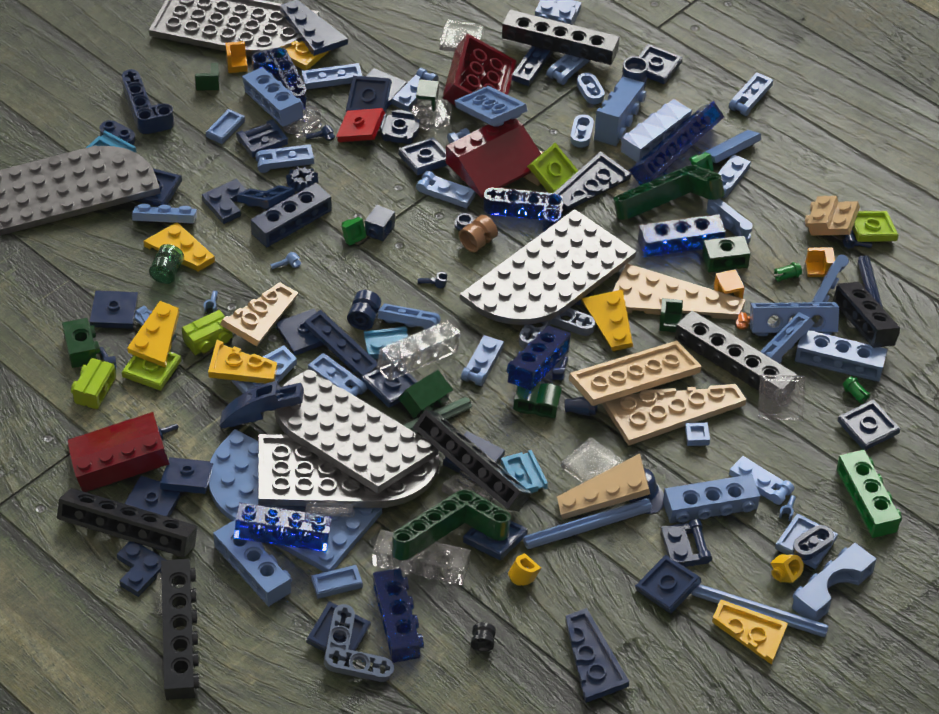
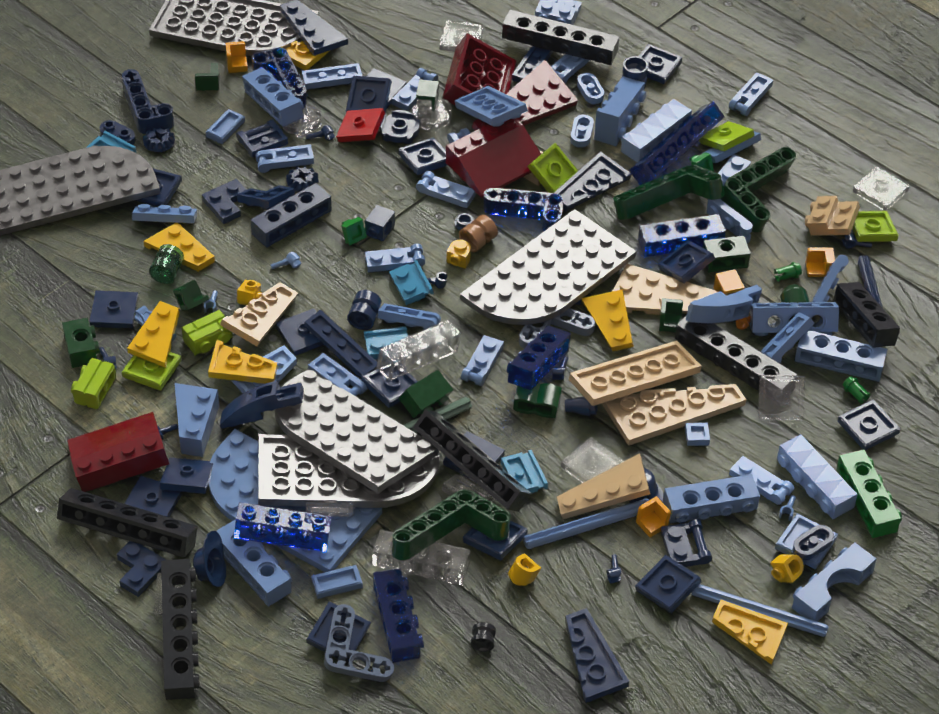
none -> dark blue gear [143,127,175,152]
none -> dark green panel [172,280,209,310]
none -> medium blue wedge [175,383,219,457]
none -> dark blue piece [193,531,226,587]
none -> yellow plate [237,279,262,306]
none -> medium blue plate [365,244,425,272]
none -> dark azure plate [389,260,434,305]
none -> yellow plate [446,240,471,269]
none -> wing [472,60,578,131]
none -> dark blue hand [607,554,621,583]
none -> light orange panel [636,496,671,538]
none -> dark blue plate [657,240,715,284]
none -> medium blue slope [686,285,762,323]
none -> lime plate [698,121,755,152]
none -> dark green beam [720,147,796,233]
none -> light blue brick [777,434,857,519]
none -> dark green head [780,284,810,317]
none -> clear plate [852,166,910,211]

